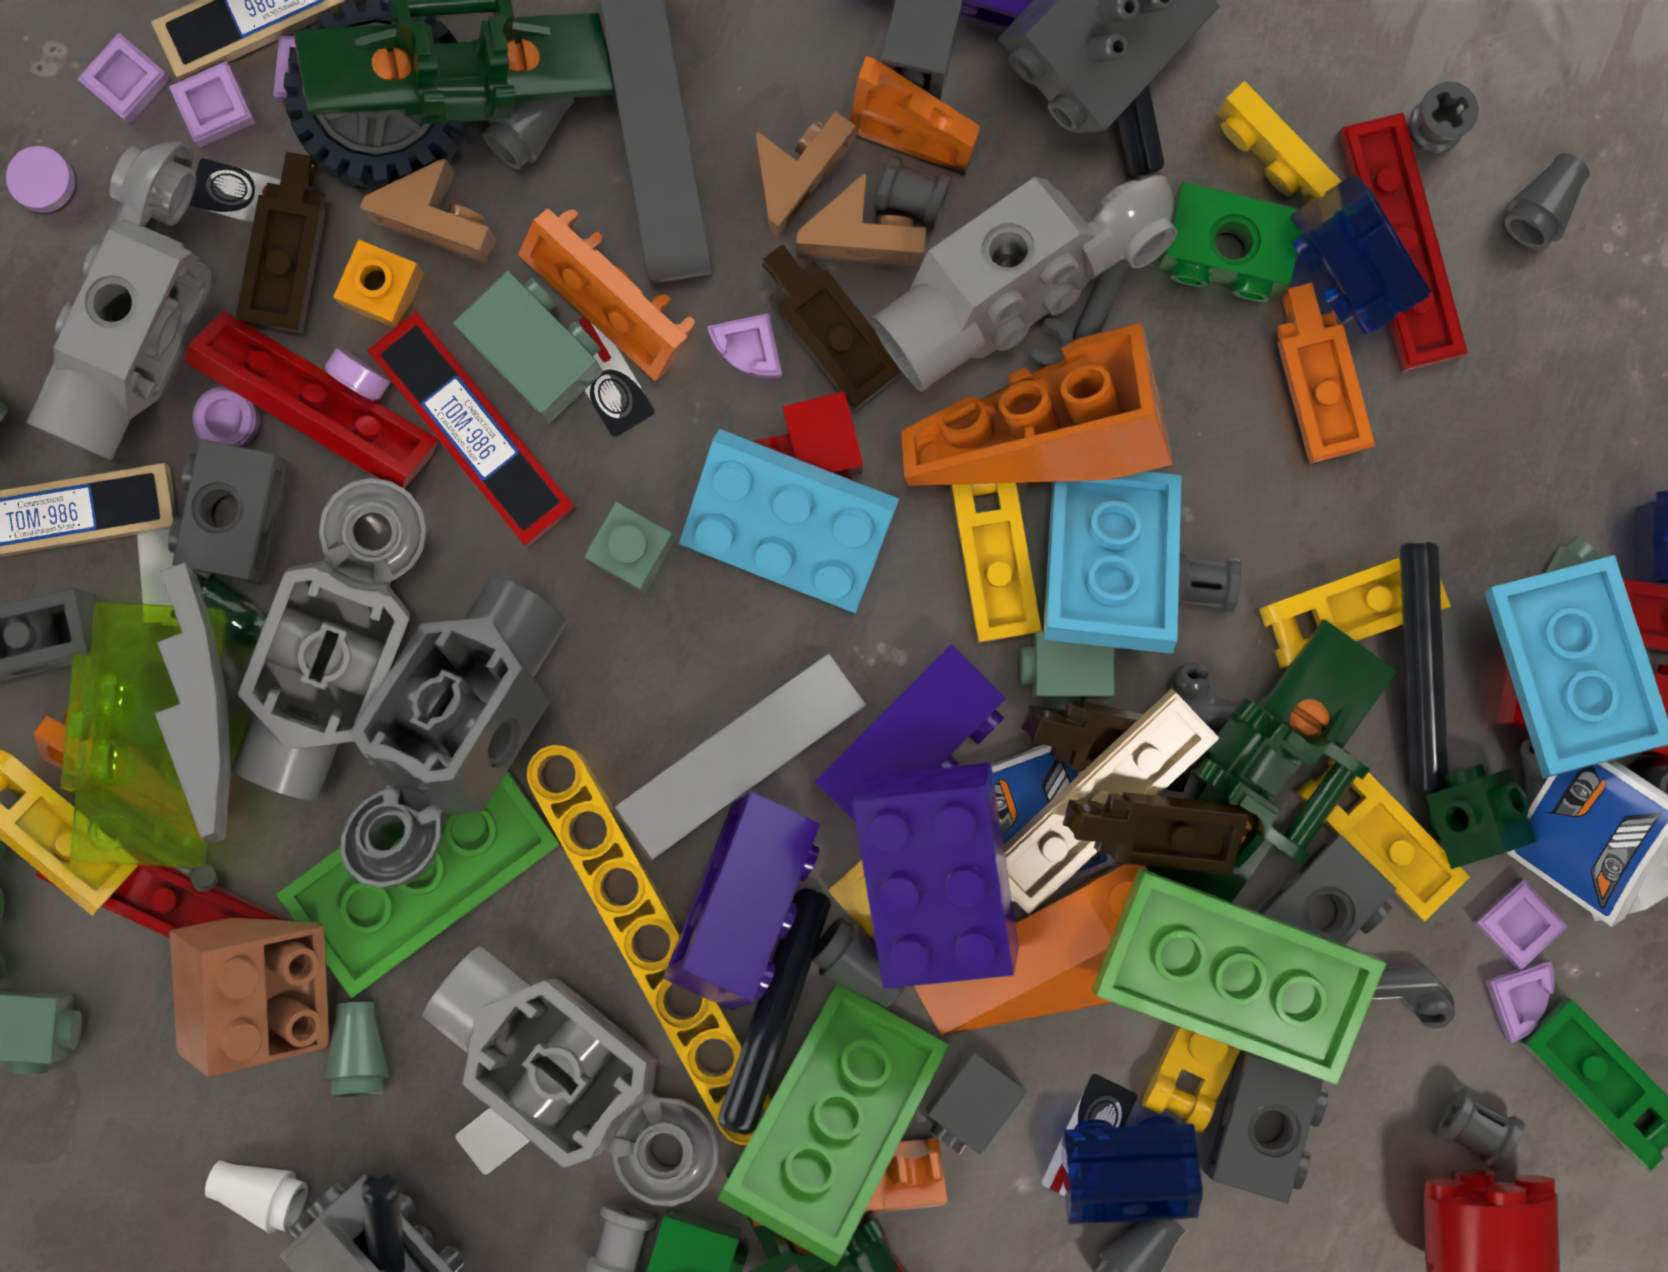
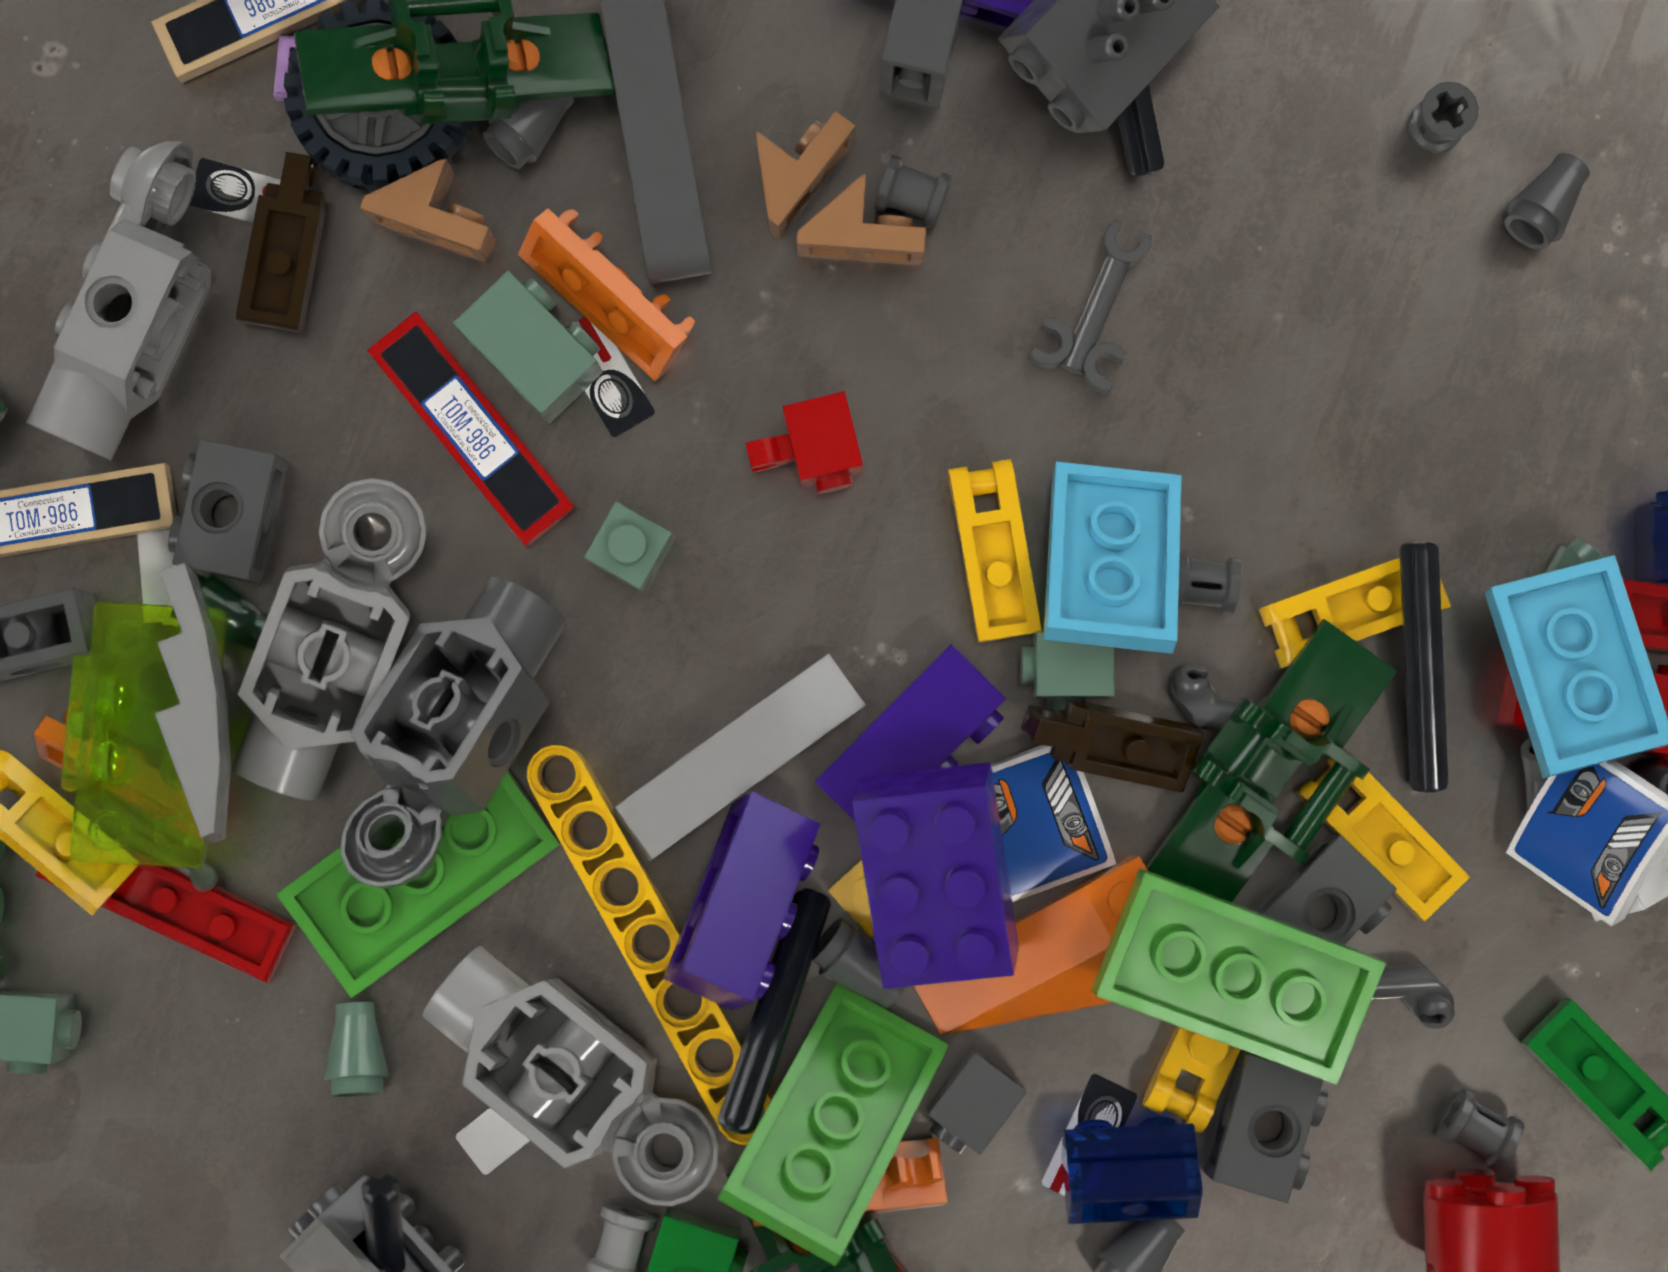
lavender tile [6,146,75,213] -> none
lavender tile [77,32,171,125] -> none
lavender tile [169,61,256,148] -> none
nougat slope [170,918,329,1077] -> none
red plate [184,310,438,489] -> none
lavender tile [193,386,261,448] -> none
white cone [205,1160,308,1234] -> none
lavender tile [325,347,391,401] -> none
light orange plate [333,239,425,328] -> none
medium azure plate [679,429,899,613] -> none
lavender tile [707,313,782,379] -> none
dark brown hinge [762,244,903,411] -> none
orange wing [850,56,981,175] -> none
light grey brick [871,175,1178,392] -> none
orange wedge [901,322,1173,486] -> none
tan tile [1004,688,1219,915] -> none
dark brown hinge [1063,792,1249,874] -> none
green brick [1158,181,1307,302] -> none
yellow plate [1217,81,1360,241] -> none
orange hinge [1276,283,1375,464] -> none
clear blue brick [1290,175,1431,335] -> none
red tile [1339,112,1468,372] -> none
dark green brick [1425,763,1537,869] -> none
lavender tile [1473,878,1568,970] -> none
lavender tile [1485,960,1555,1043] -> none

